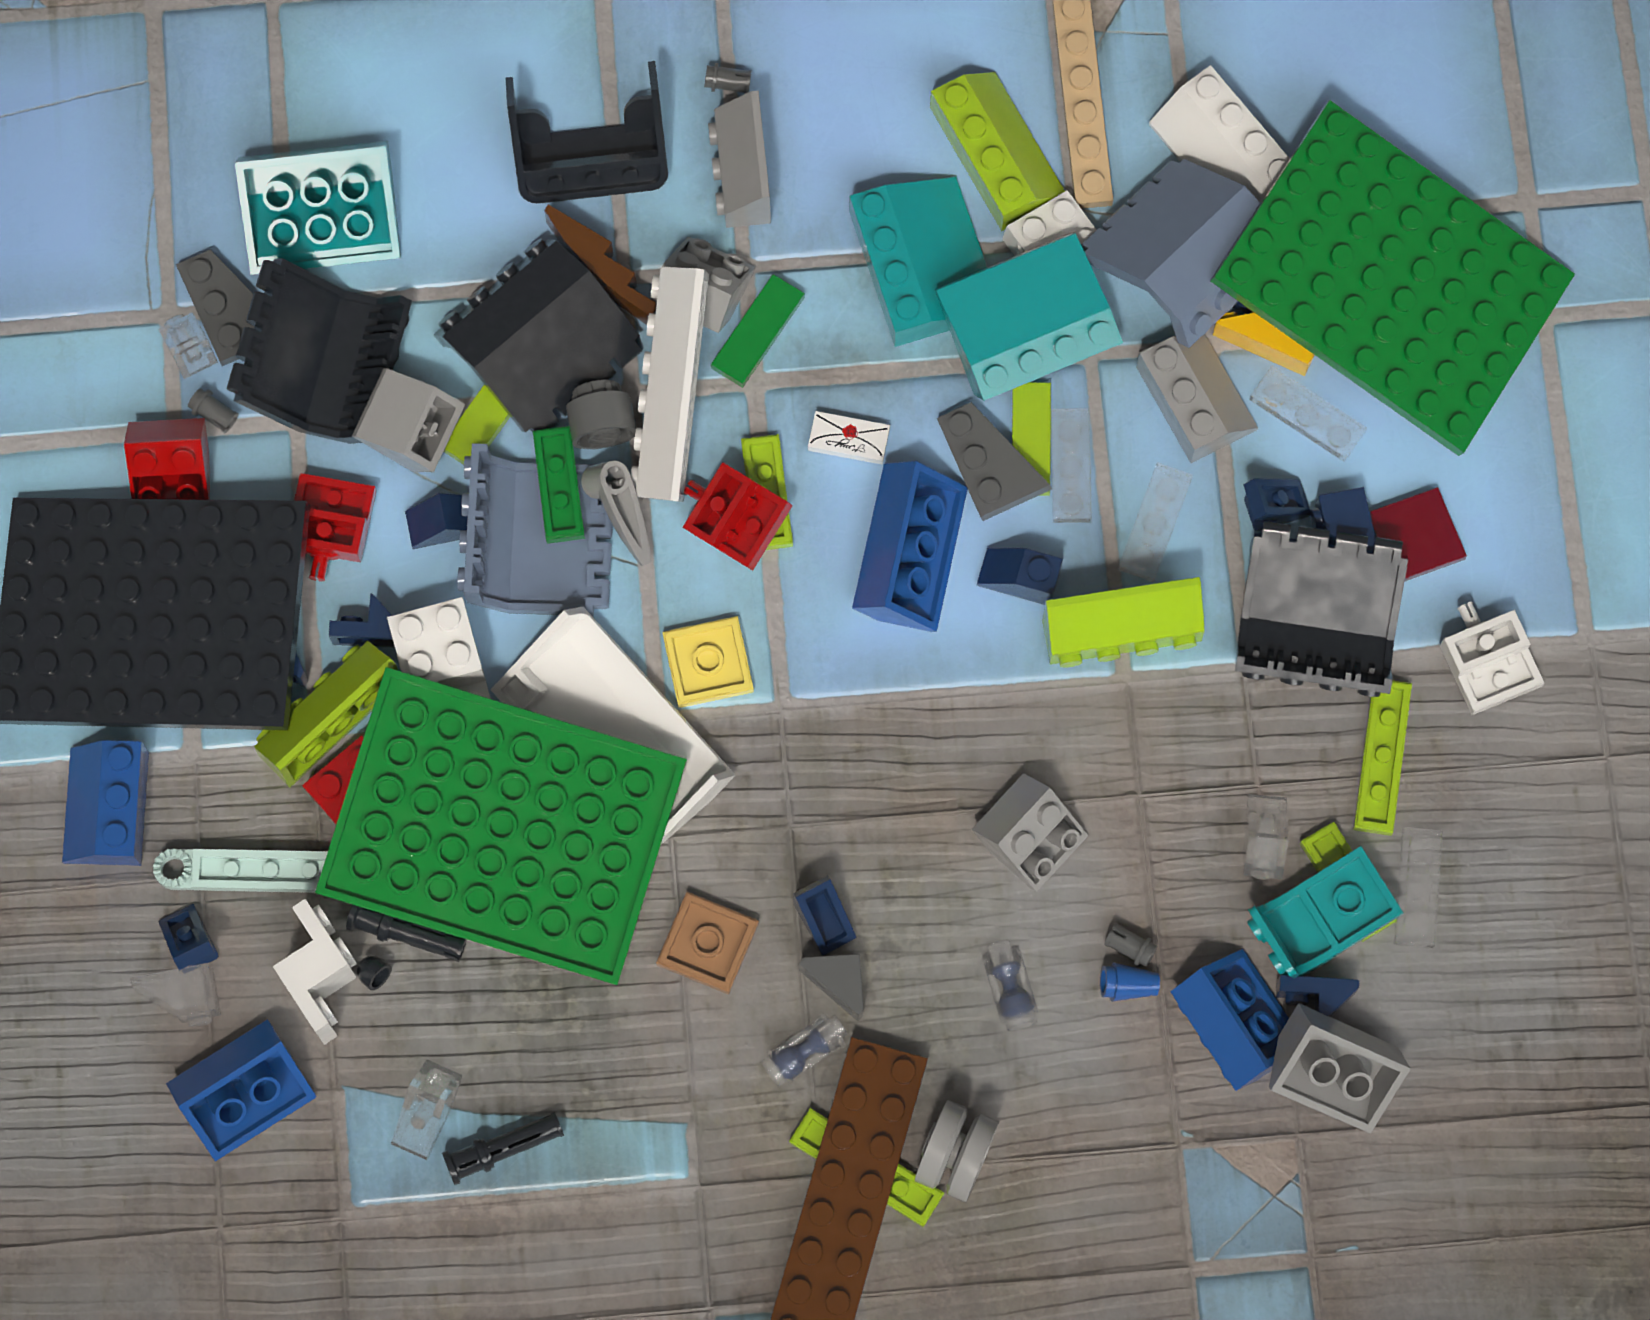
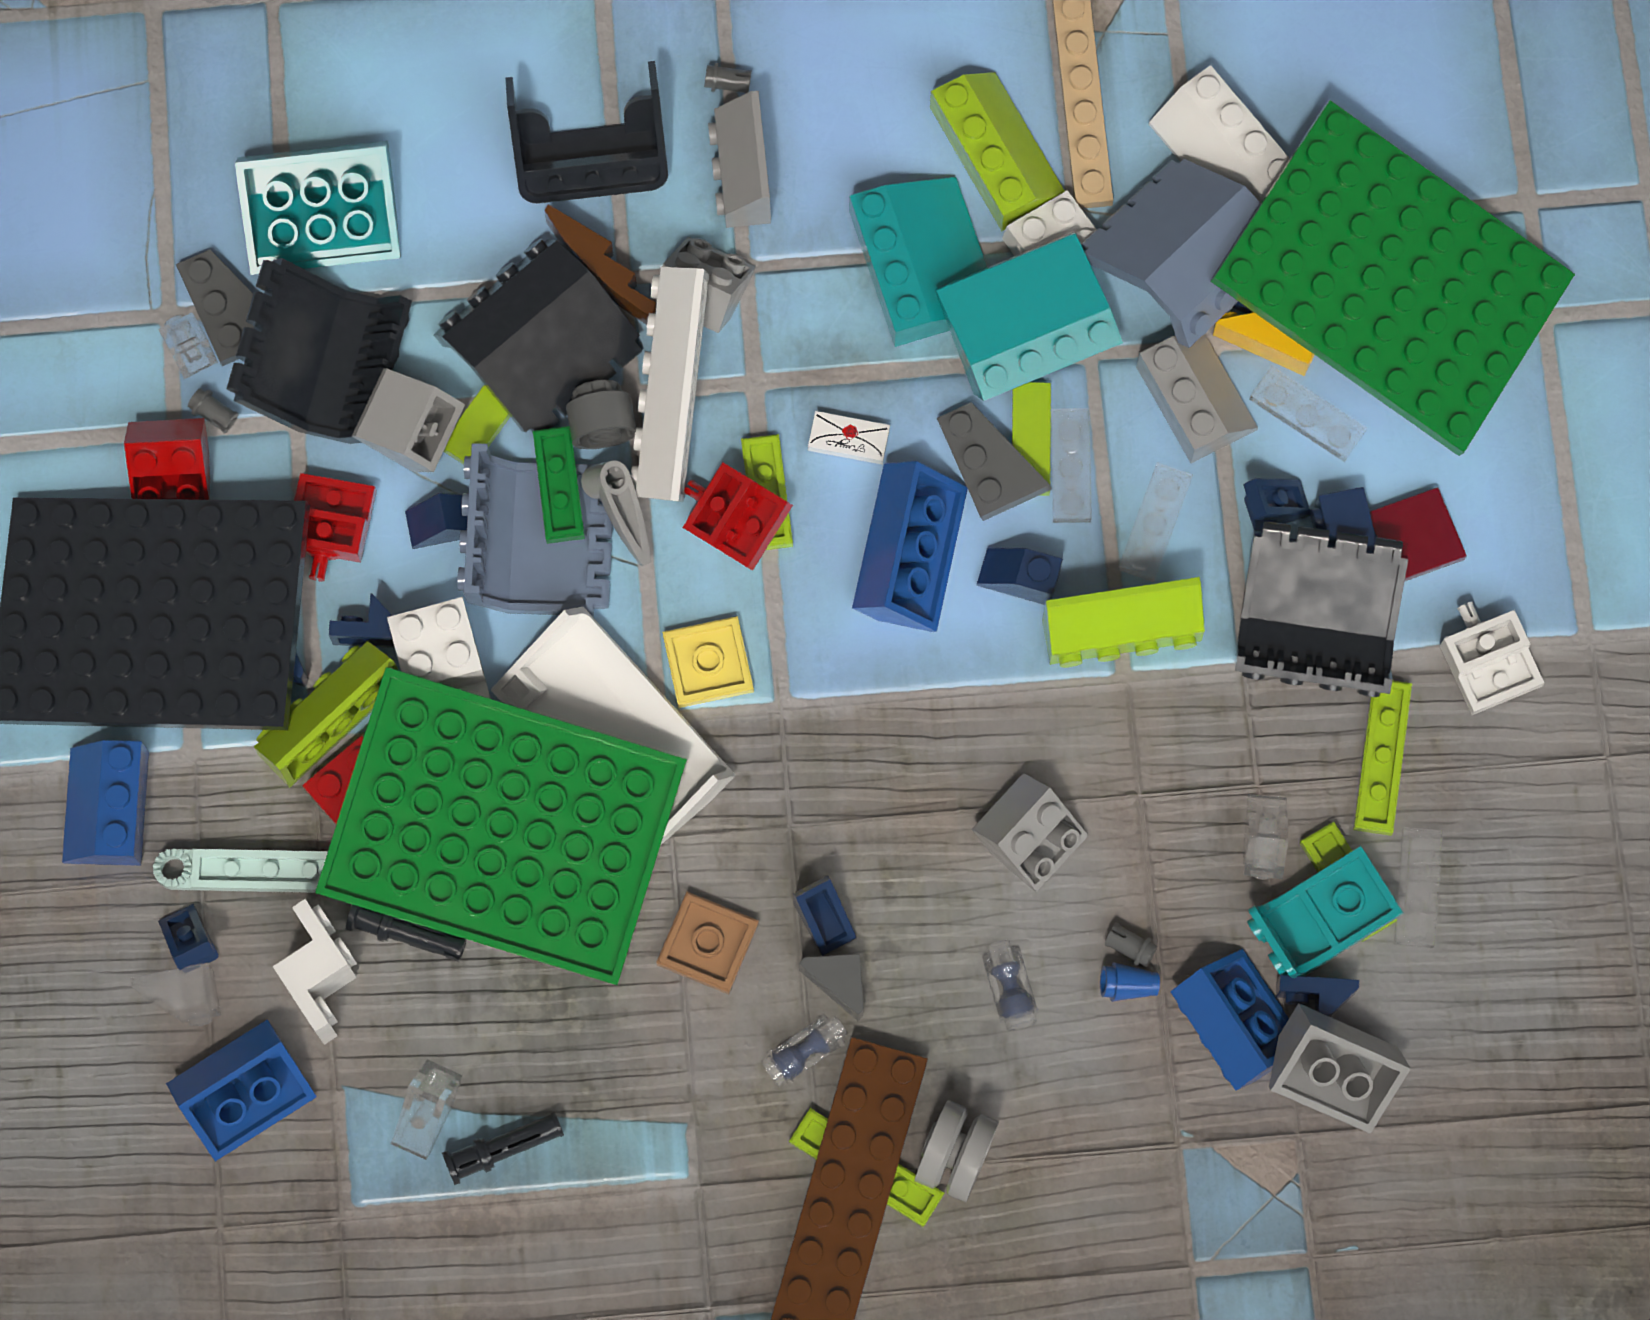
black hinge [357,956,392,991] -> none
green tile [711,274,805,388] -> none

